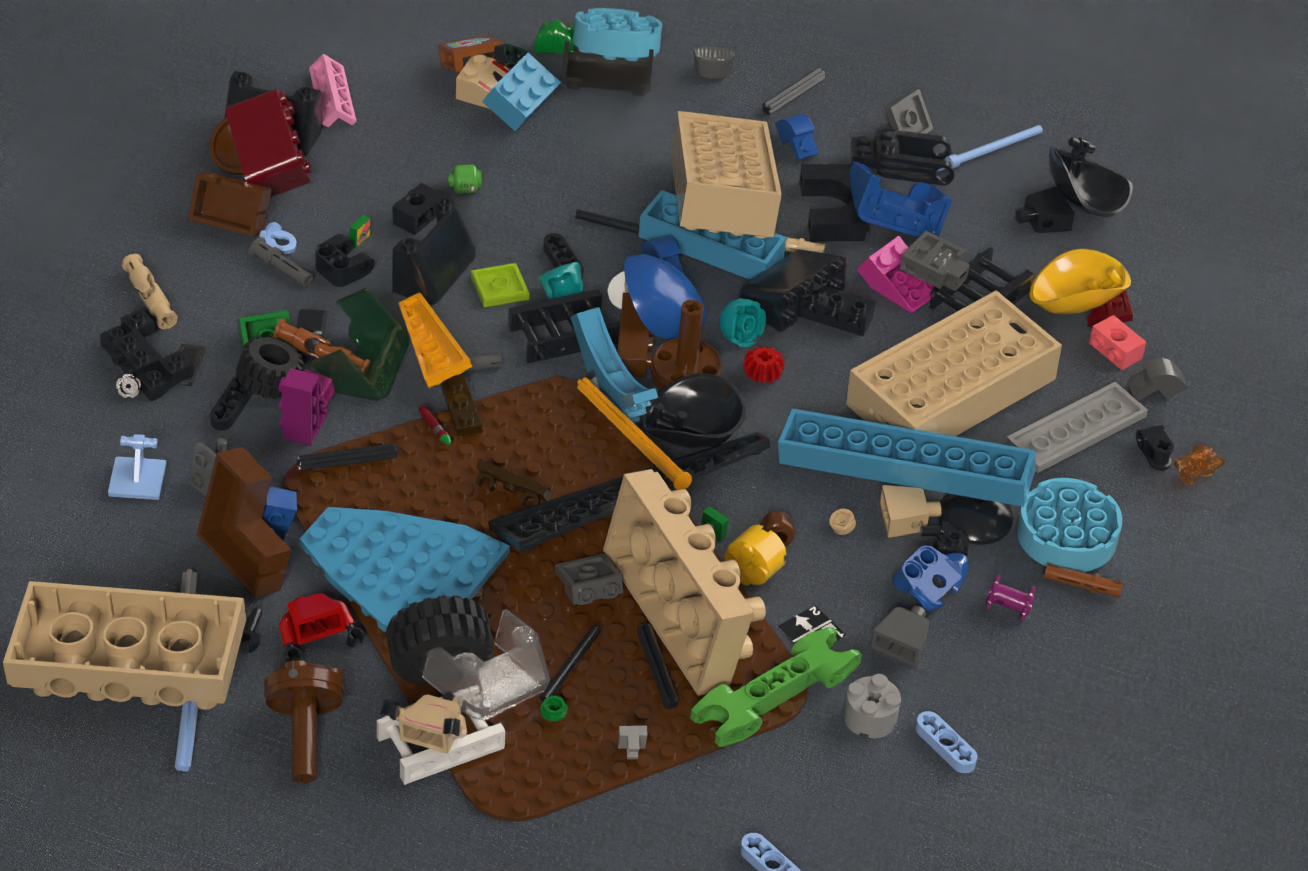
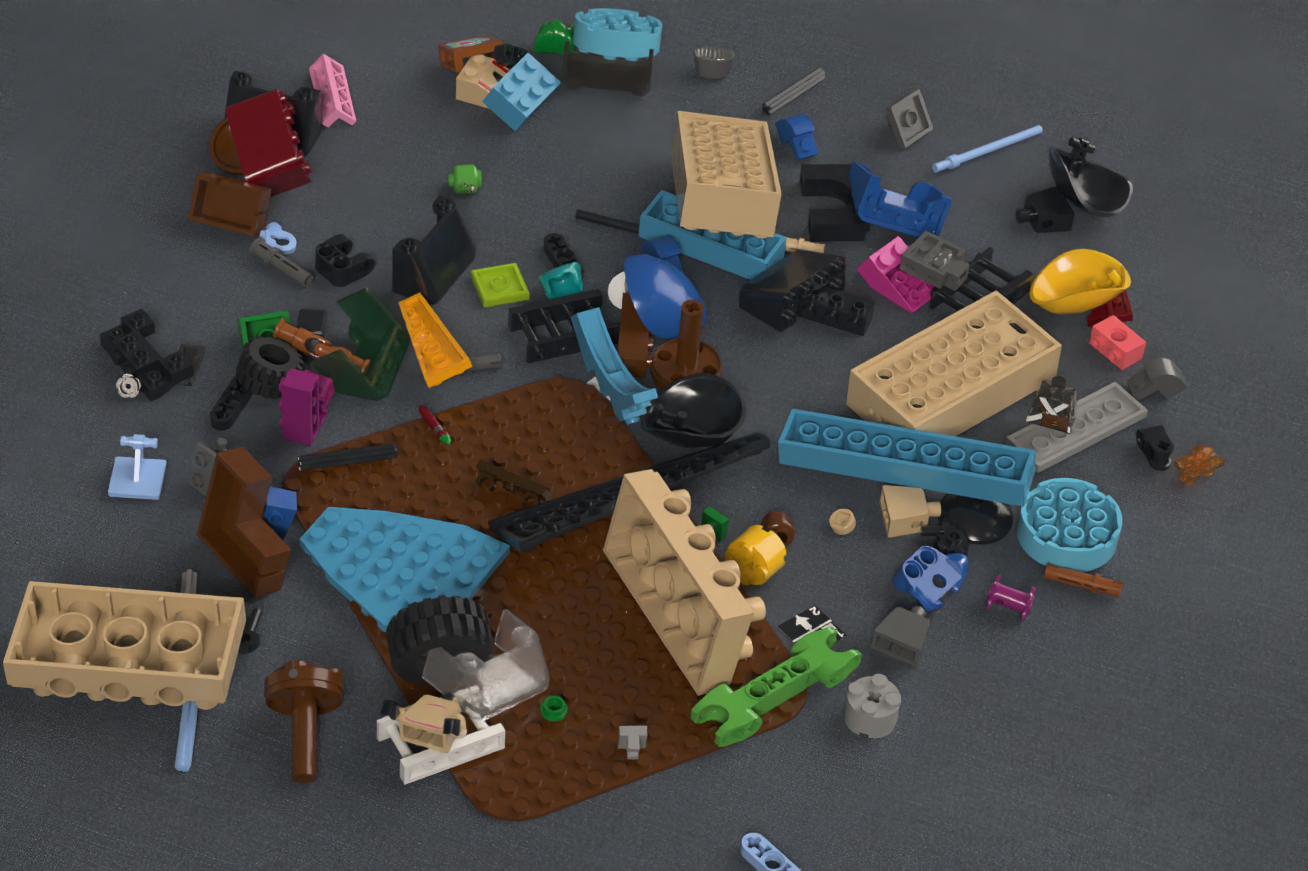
tan piece [122,253,178,330] -> none
red torso [279,593,364,662] -> none
green tile [350,215,371,248] -> none
black brick [392,183,443,235] -> none
dark brown plate [440,375,482,436] -> none
black bar [540,626,601,702] -> none
dark grey plate [555,553,623,605] -> none
light orange axle [577,377,692,490] -> none
black axle [637,623,679,709] -> none
teal cylinder [719,298,766,348] -> none
red gear [743,345,785,385] -> none
black plate [851,129,954,186] -> none
light blue beam [915,711,977,773] -> none
none -> clear smoke torso [1025,376,1077,434]

